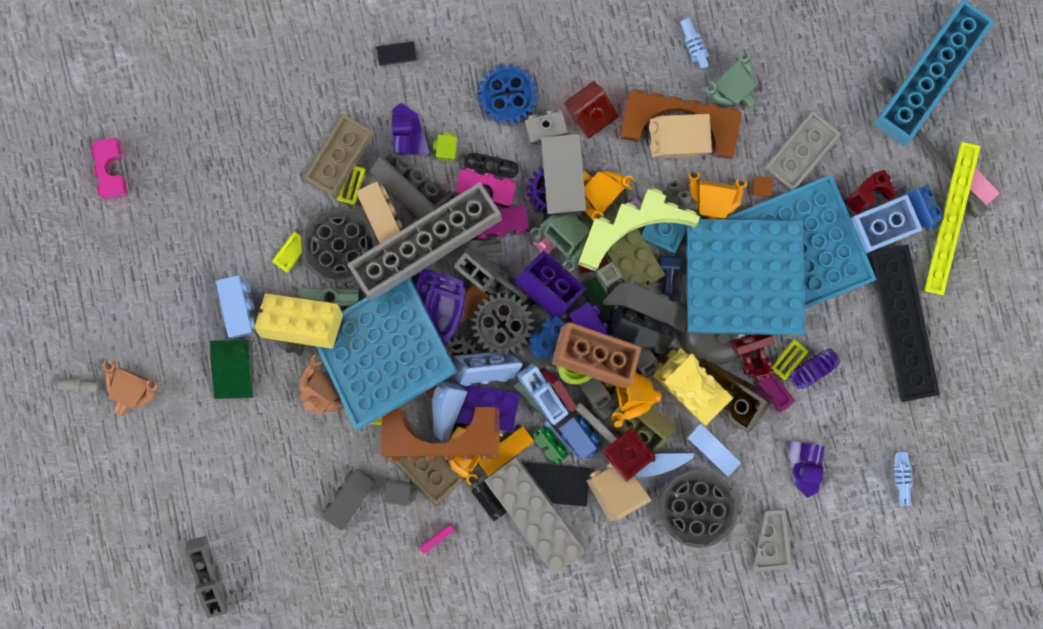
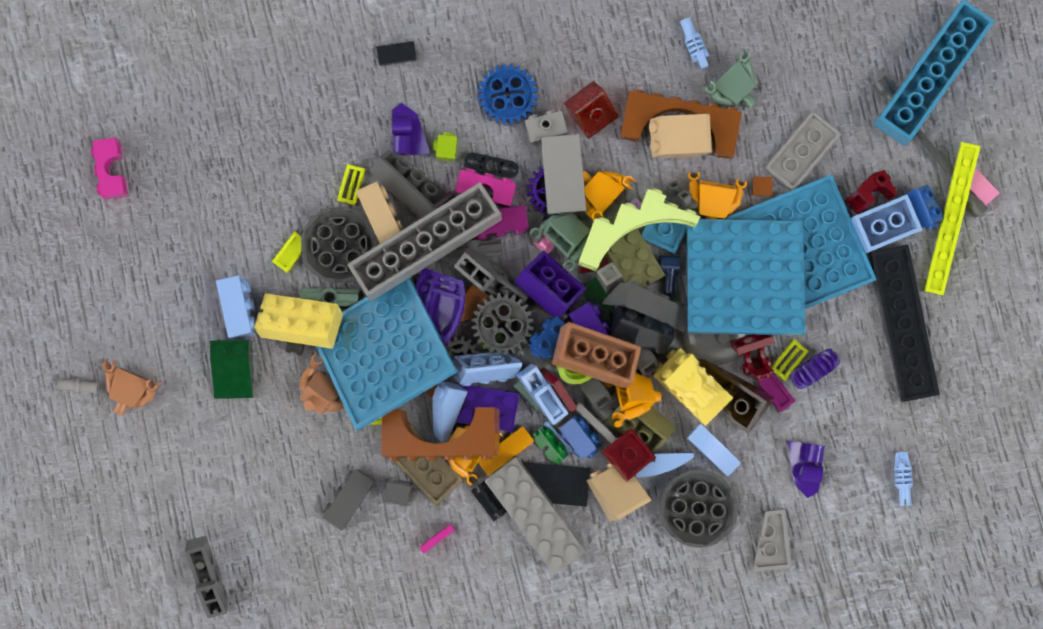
dark tan tile [303,114,375,197] -> none

